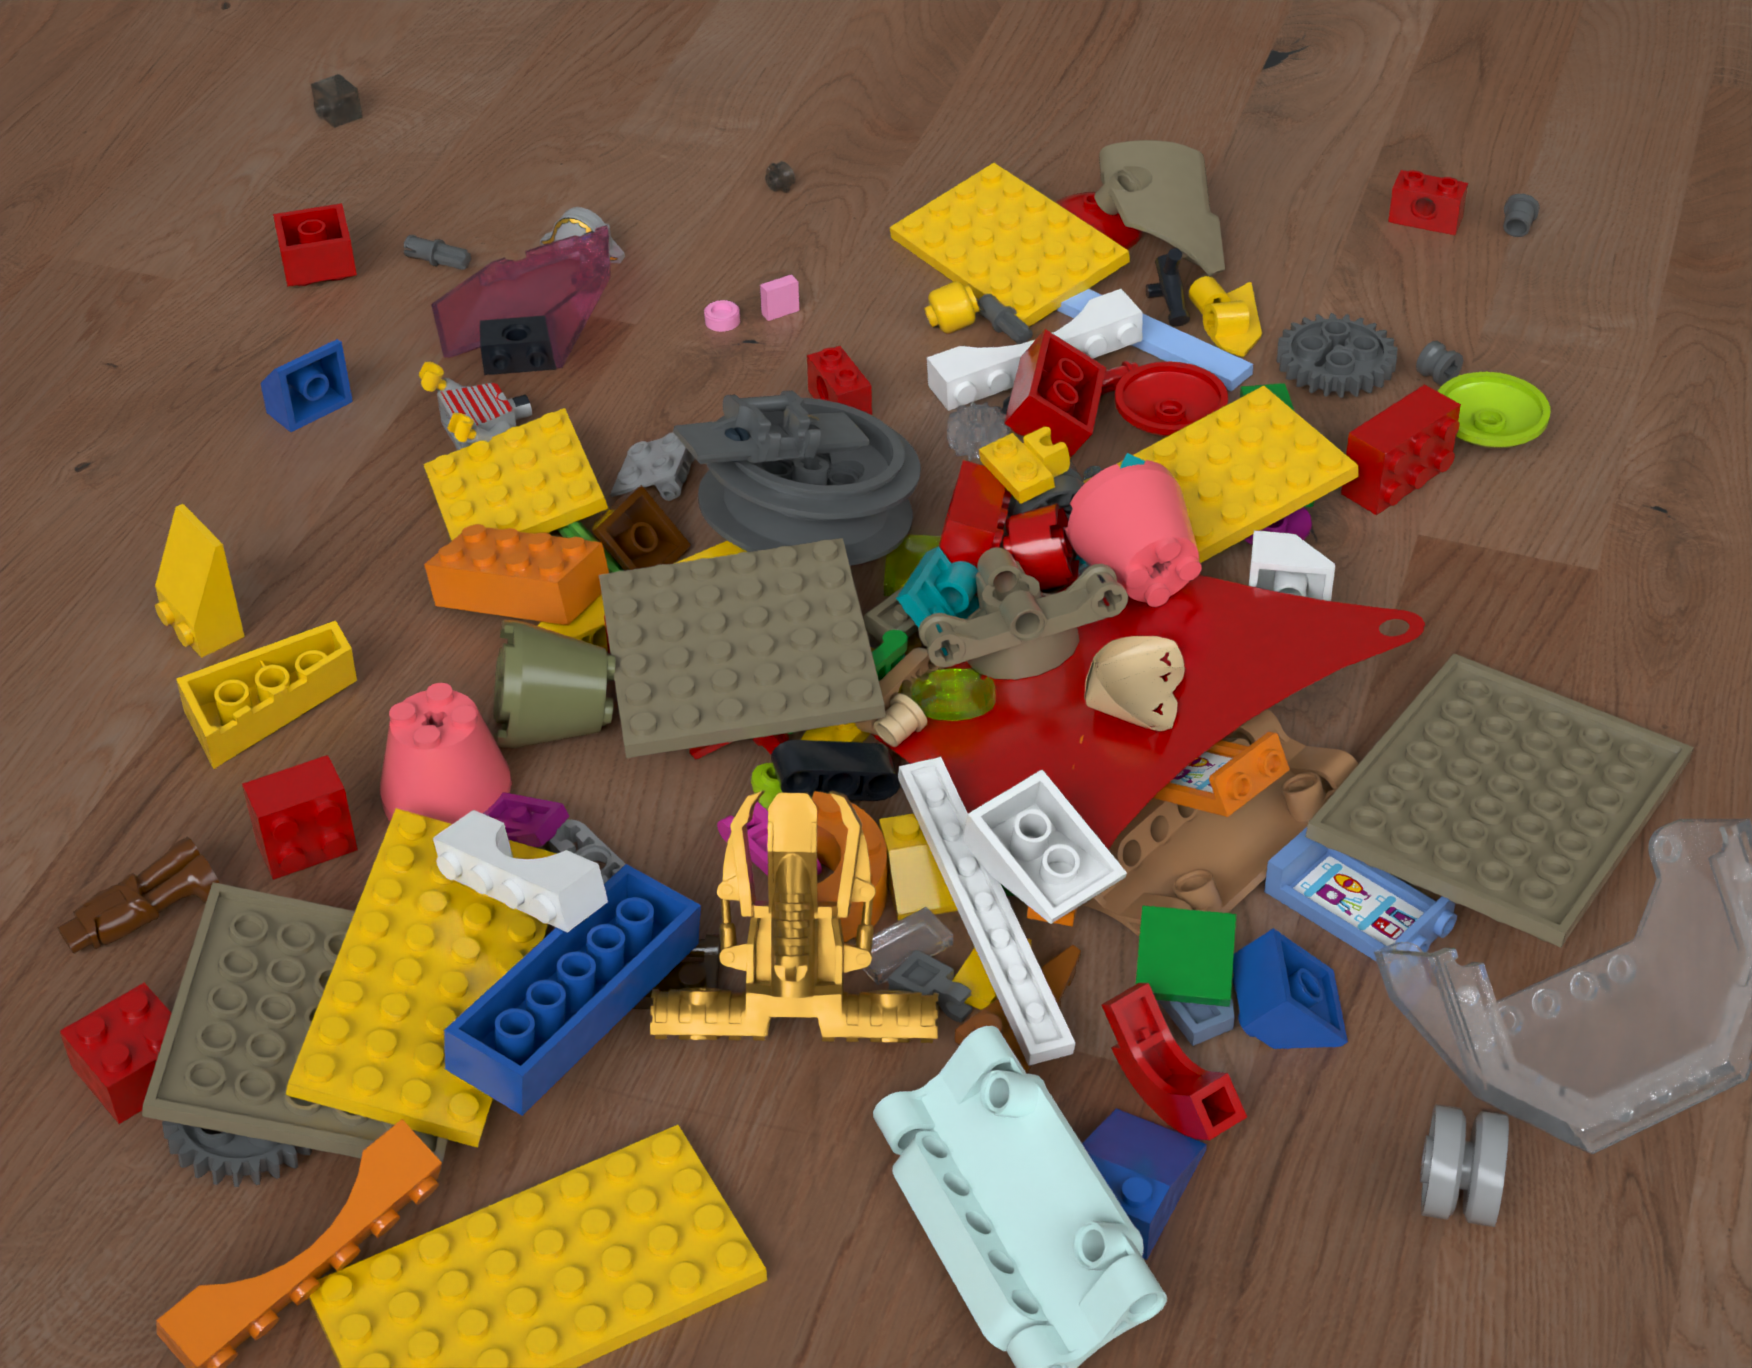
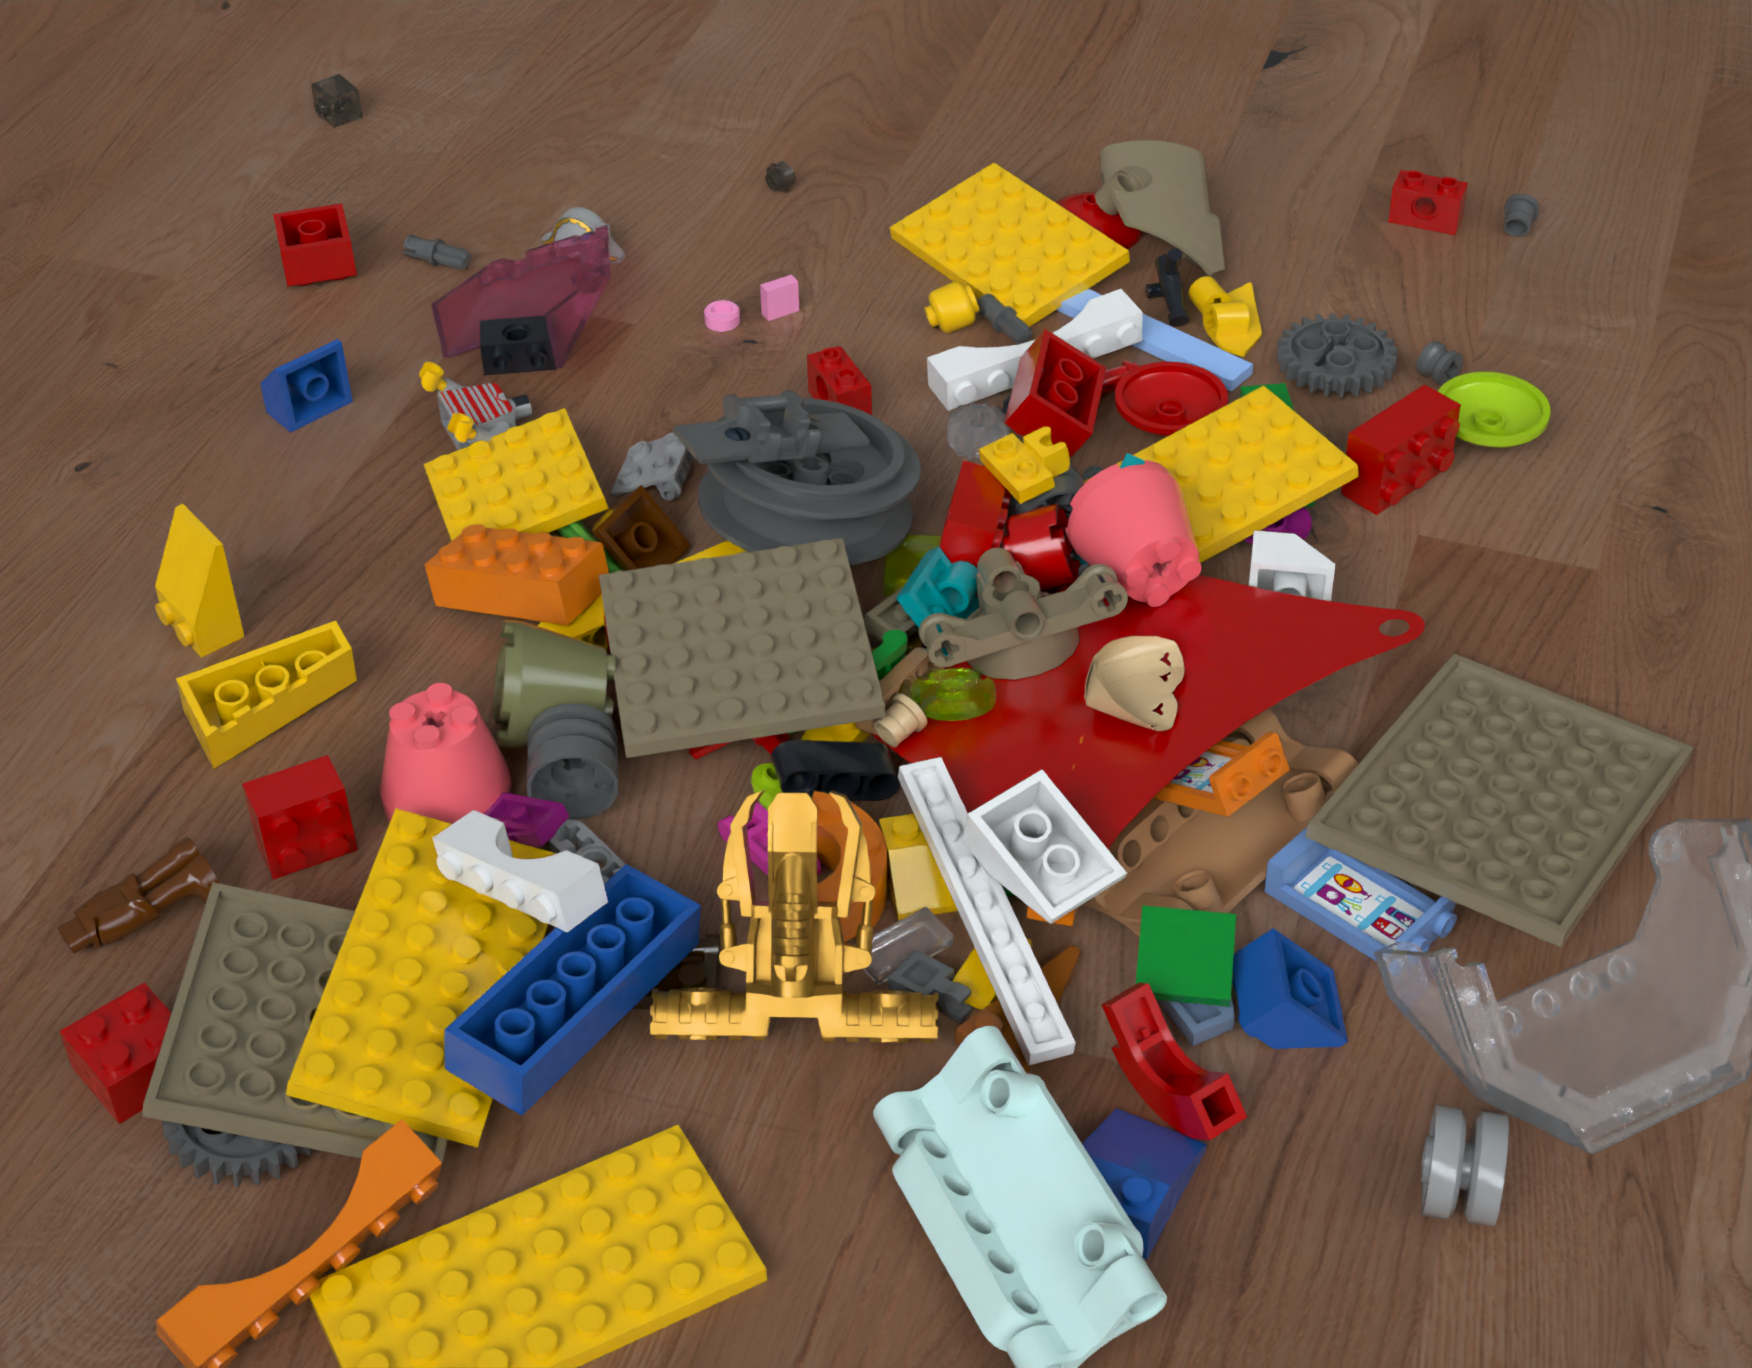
none -> dark grey wheel [527,704,618,820]

